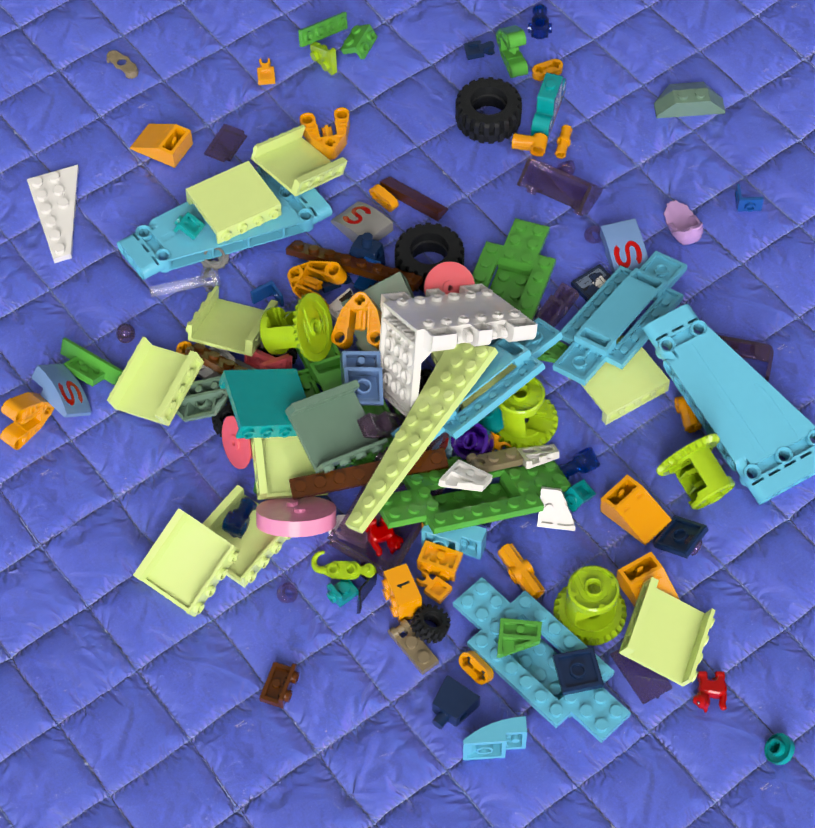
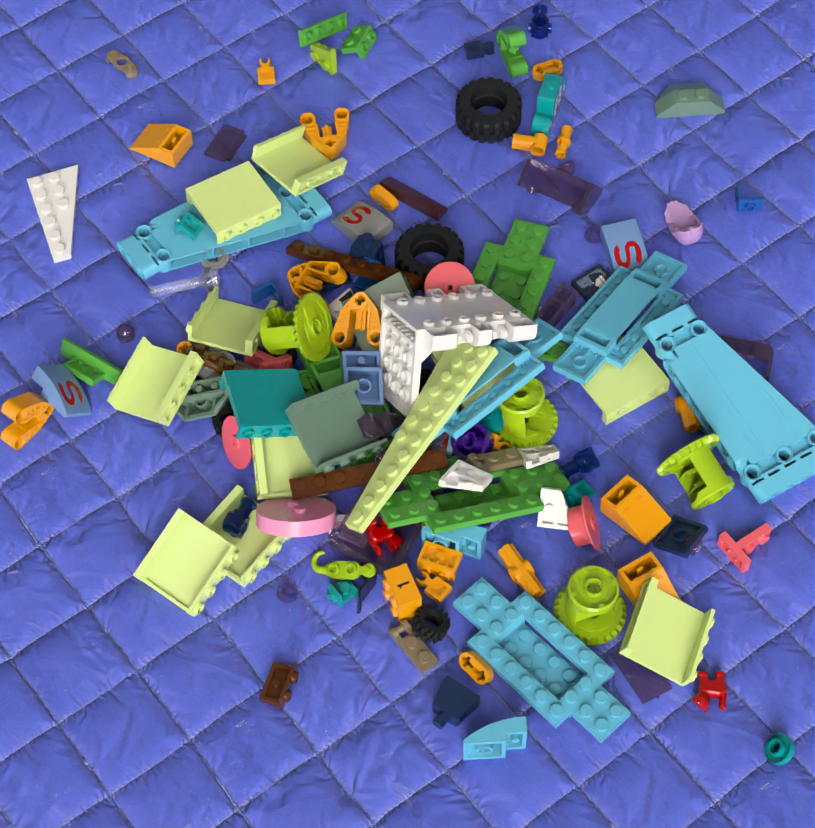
bright green wing [497,618,542,658] -> none
dark blue tile [552,647,604,696] -> none
none -> coral piece [567,496,601,551]
none -> coral bracket [717,522,772,573]

